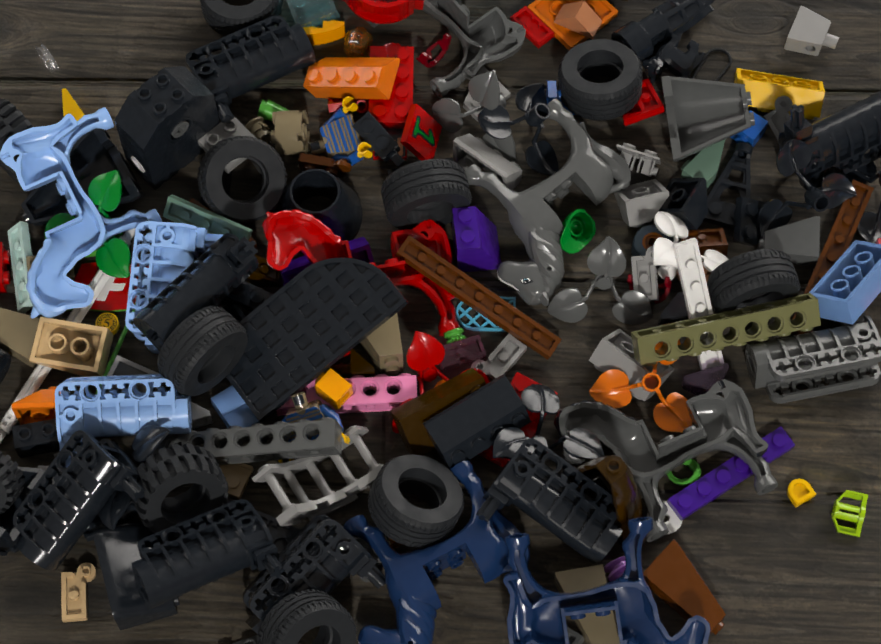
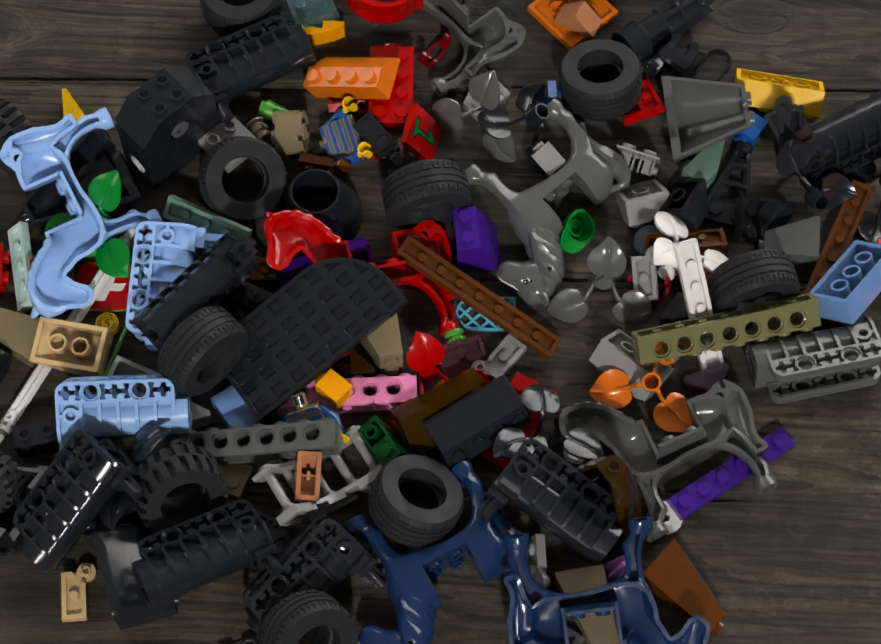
orange slope [12,386,57,425] -> none
clear piece [35,43,59,74] -> none
clear orange head [343,27,373,57] -> none
light grey slope [453,133,522,190] -> none
red plate [510,5,555,49] -> none
bright green piece [667,459,701,486] -> none
light grey torso [784,6,839,56] -> none
yellow tile [787,478,816,508] -> none
lime piece [831,490,868,537] -> none
none -> nougat slope [294,451,322,501]
none -> dark green slope [357,415,412,466]
none -> light grey hinge [528,534,550,589]
none -> light grey brick [531,141,566,176]

